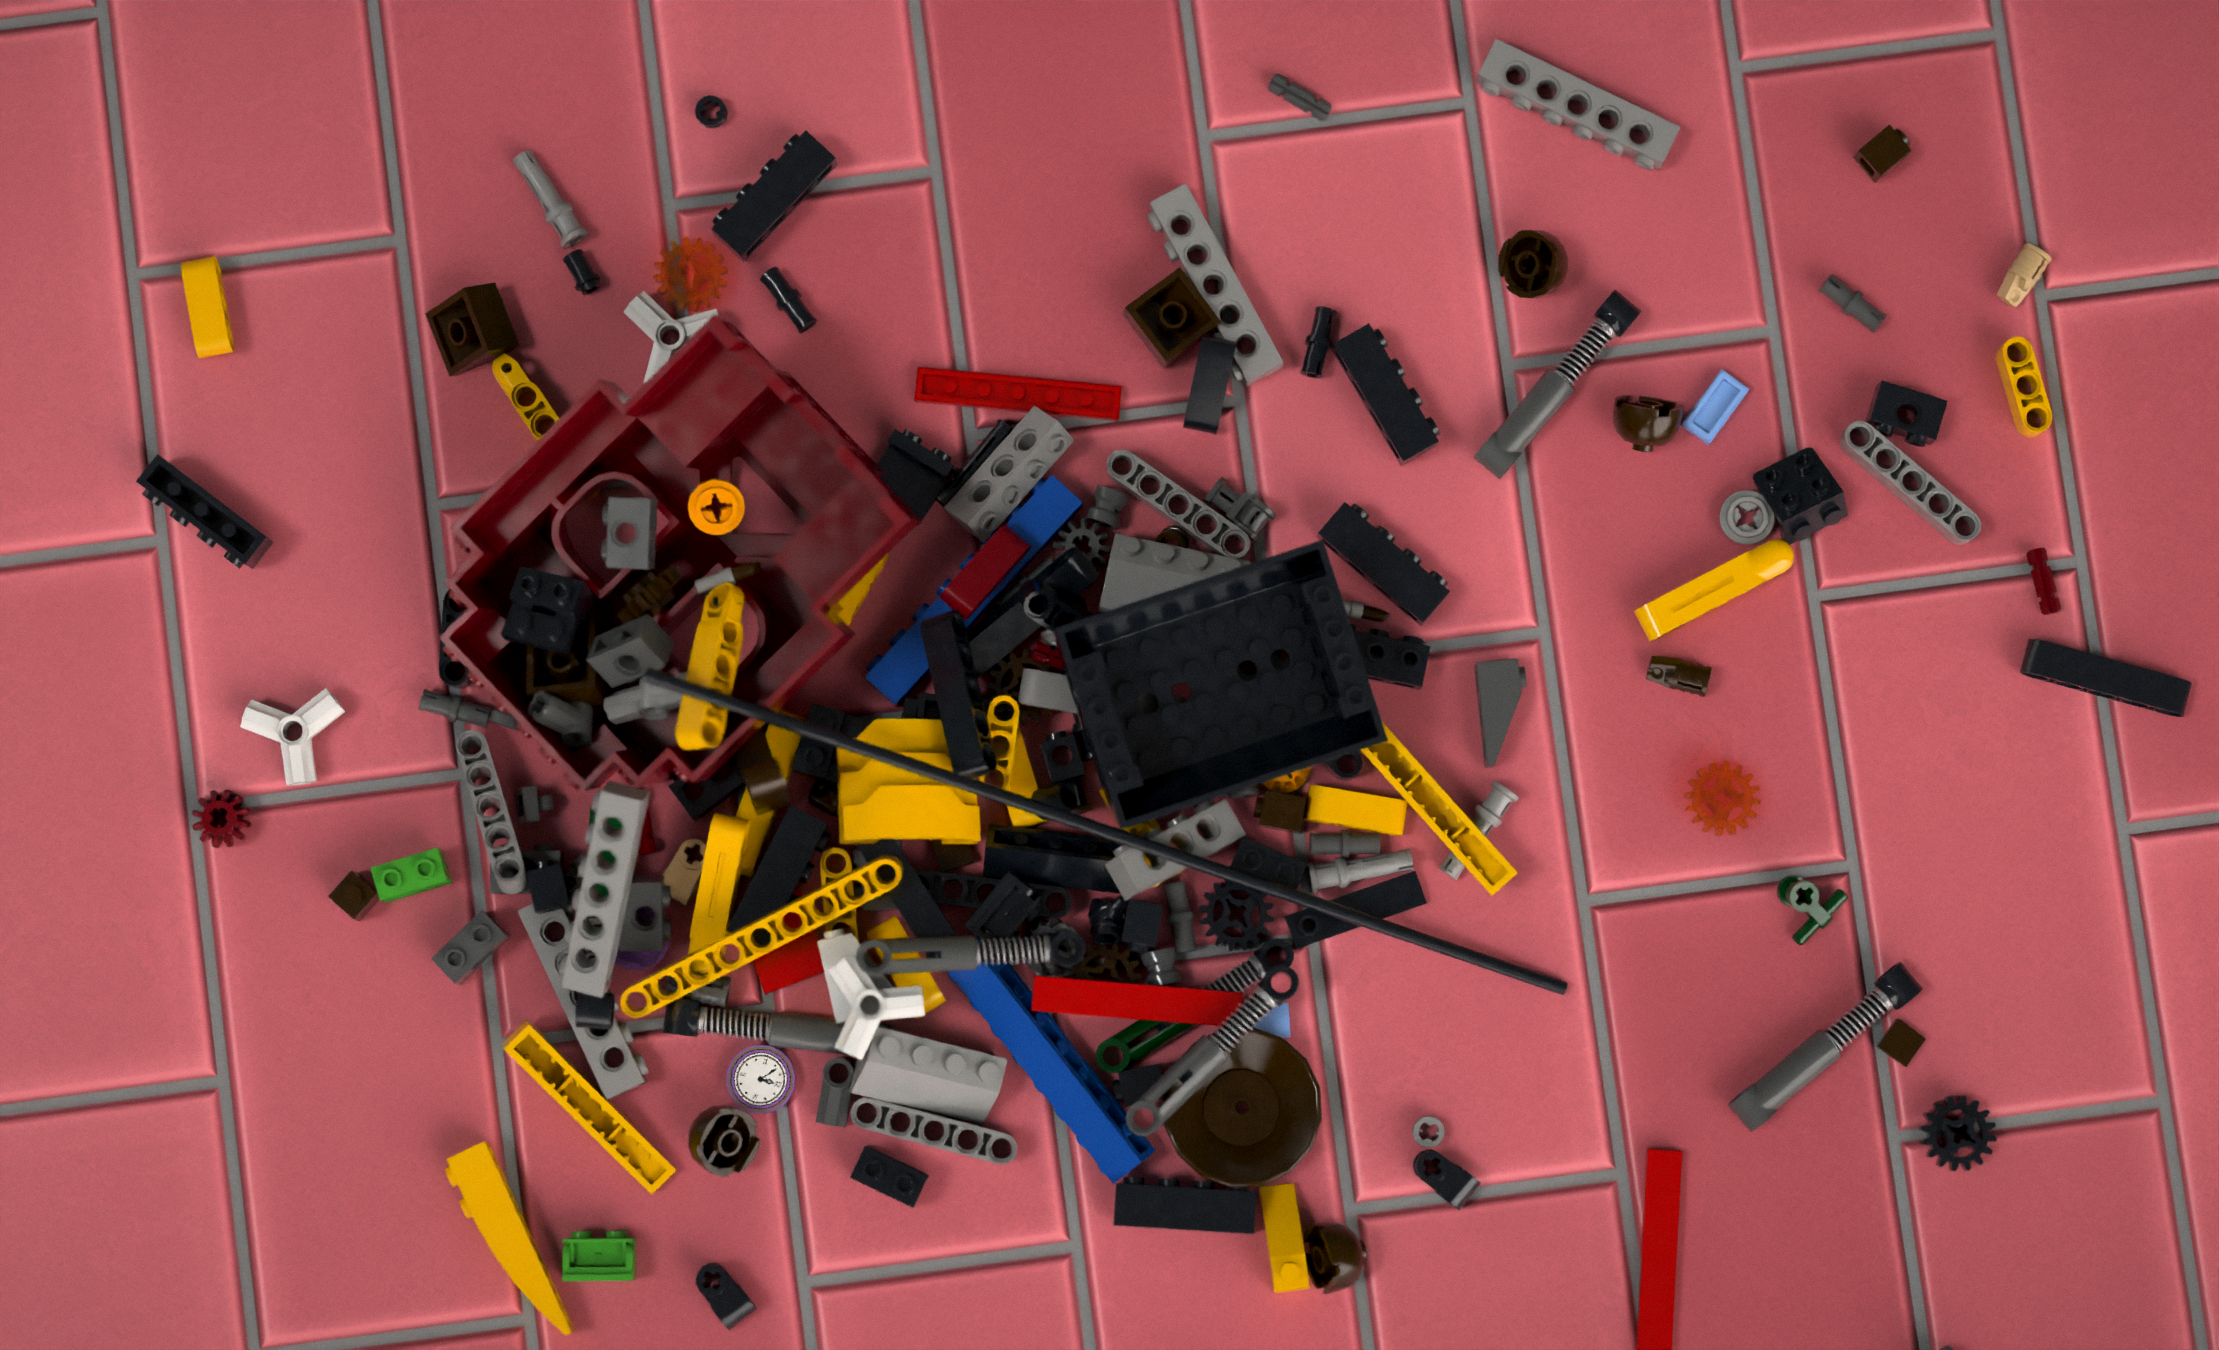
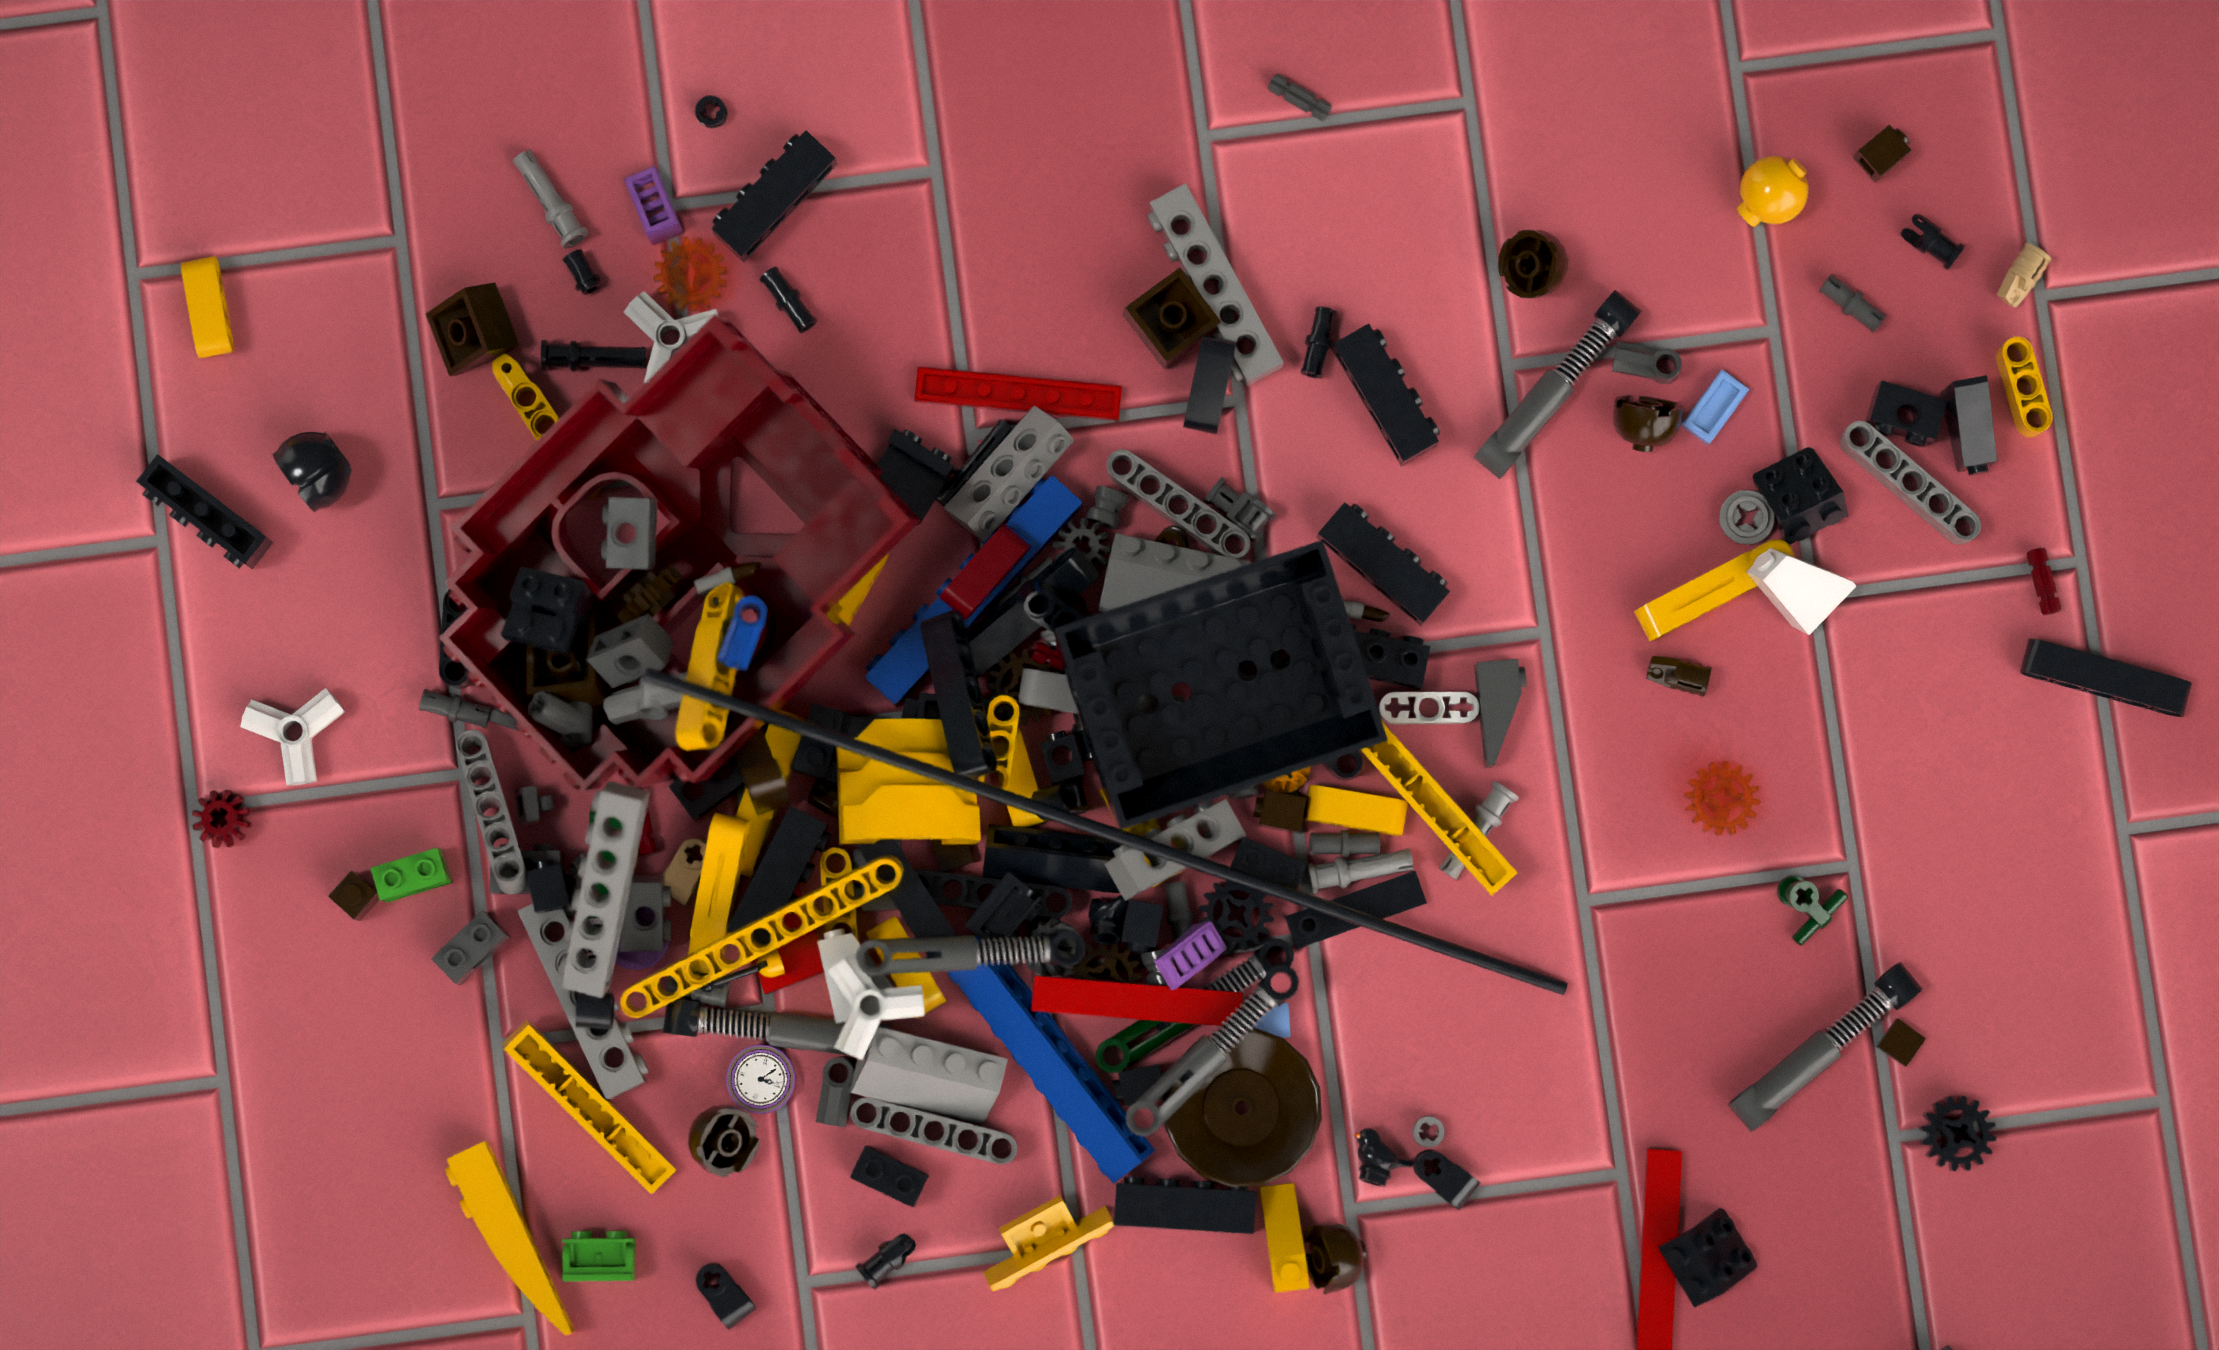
light orange gear [688,478,745,535] -> none
light grey brick [1475,39,1681,170] -> none
none -> black piece [273,432,352,512]
none -> black pin [541,340,646,371]
none -> medium lavender slope [624,166,683,245]
none -> hinge [701,948,785,992]
none -> blue piece [717,596,767,671]
none -> black piece [855,1234,916,1290]
none -> yellow bracket [983,1195,1114,1291]
none -> medium lavender slope [1154,921,1226,990]
none -> black animal [1354,1128,1413,1187]
none -> white beam [1378,692,1479,724]
none -> dark grey piece [1612,342,1682,384]
none -> black bracket [1658,1208,1757,1308]
none -> yellow brick [1736,156,1809,227]
none -> white slope [1747,548,1856,635]
none -> black piece [1901,214,1965,270]
none -> slope [1940,375,1997,476]

